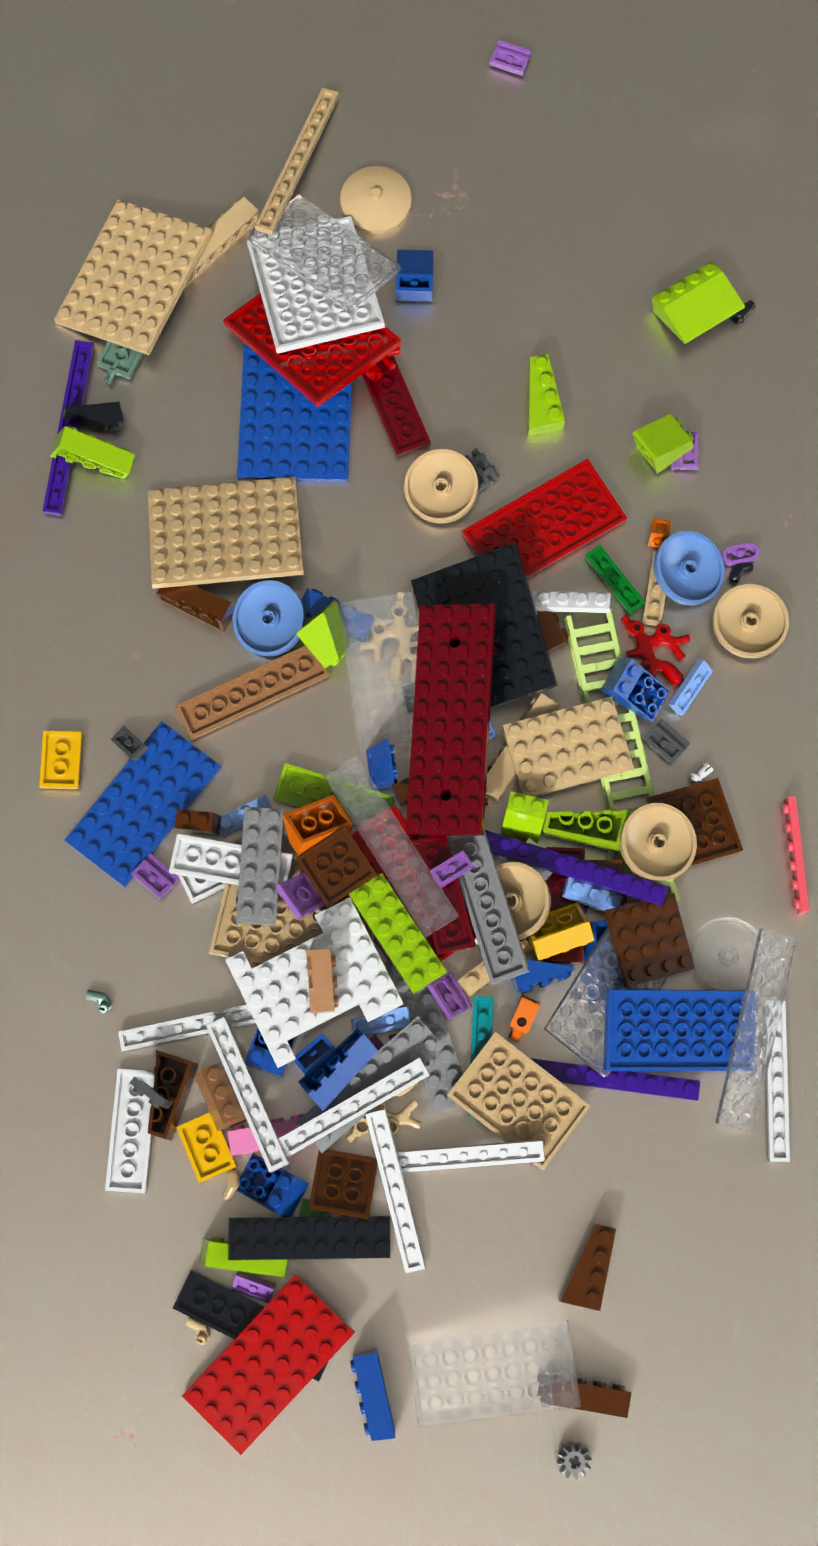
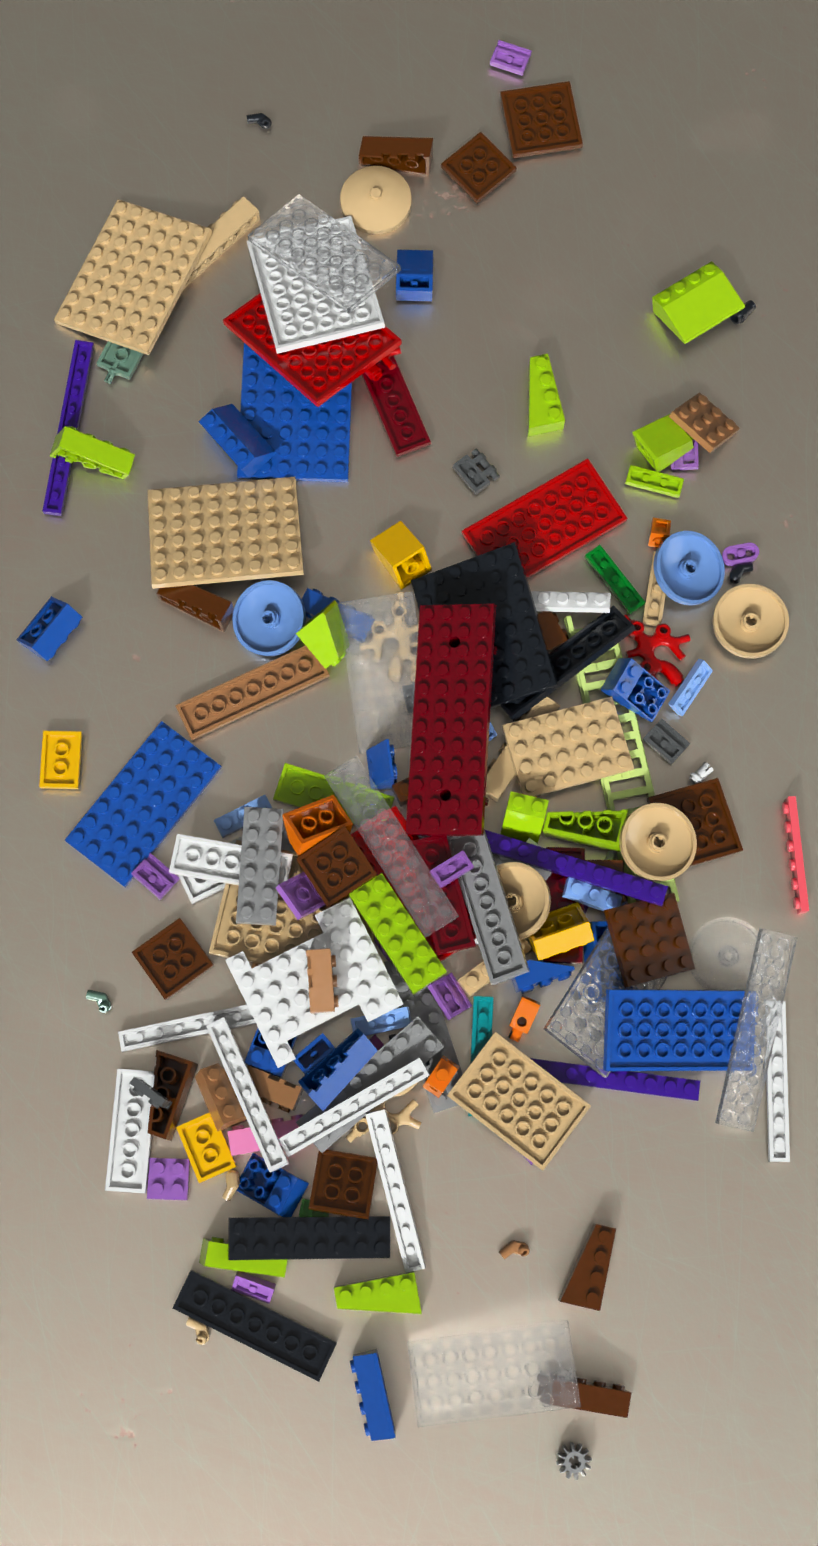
black slope [63,401,124,432] -> none
dark grey plate [111,726,149,762] -> none
reddish brown brick [174,809,221,835] -> none
red plate [182,1274,355,1455] -> none
tan plate [255,88,339,235] -> none
white plate [397,1139,545,1172] -> none
tan dish [404,449,479,524] -> none
none -> blue slope [17,596,83,661]
none -> reddish brown plate [132,918,214,1000]
none -> medium lavender plate [147,1158,190,1200]
none -> blue slope [198,404,276,478]
none -> black arm [246,113,272,129]
none -> medium nougat wedge [247,1065,304,1113]
none -> lime wedge [334,1271,422,1314]
none -> reddish brown wedge [359,136,433,176]
none -> yellow slope [370,521,432,590]
none -> orange torso [423,1055,460,1098]
none -> reddish brown plate [441,132,517,203]
none -> medium nougat arm [499,1240,530,1260]
none -> reddish brown plate [500,81,583,158]
none -> black plate [500,605,636,722]
none -> lime plate [625,465,684,498]
none -> medium nougat plate [669,392,740,453]

